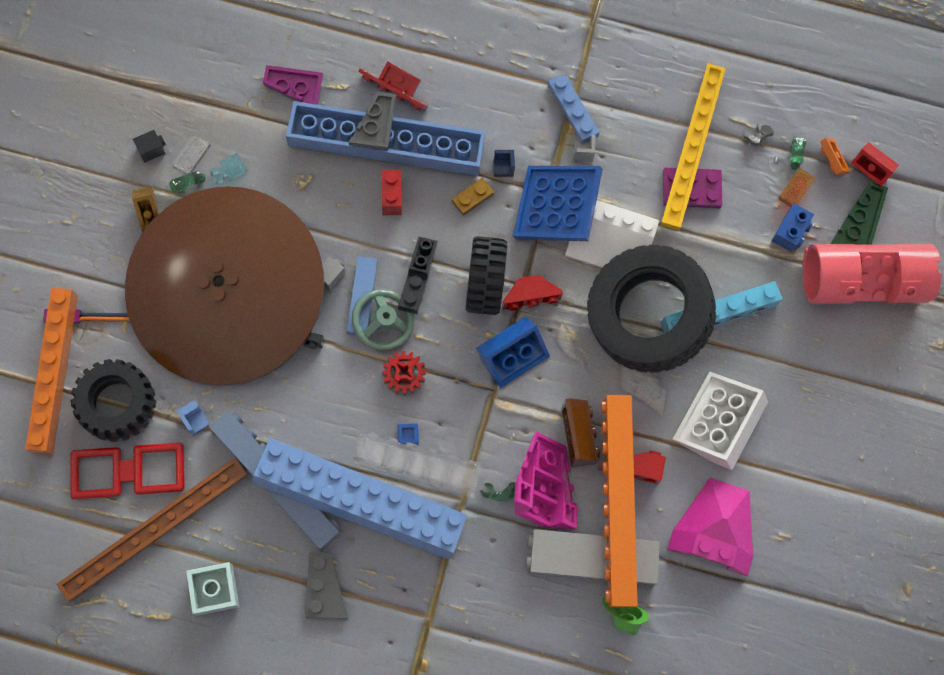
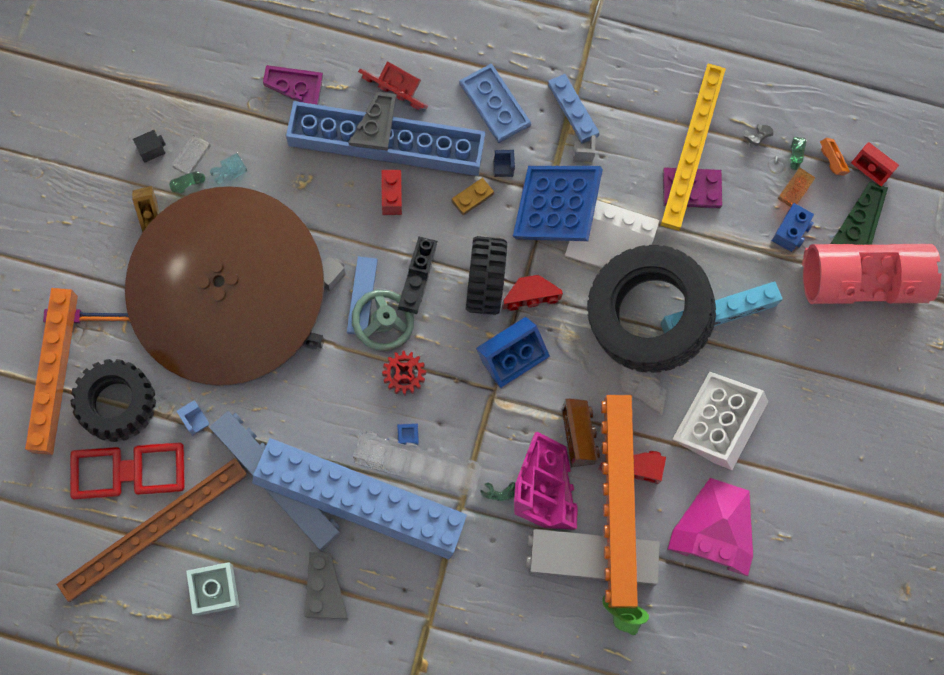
none -> medium blue tile [459,63,531,143]

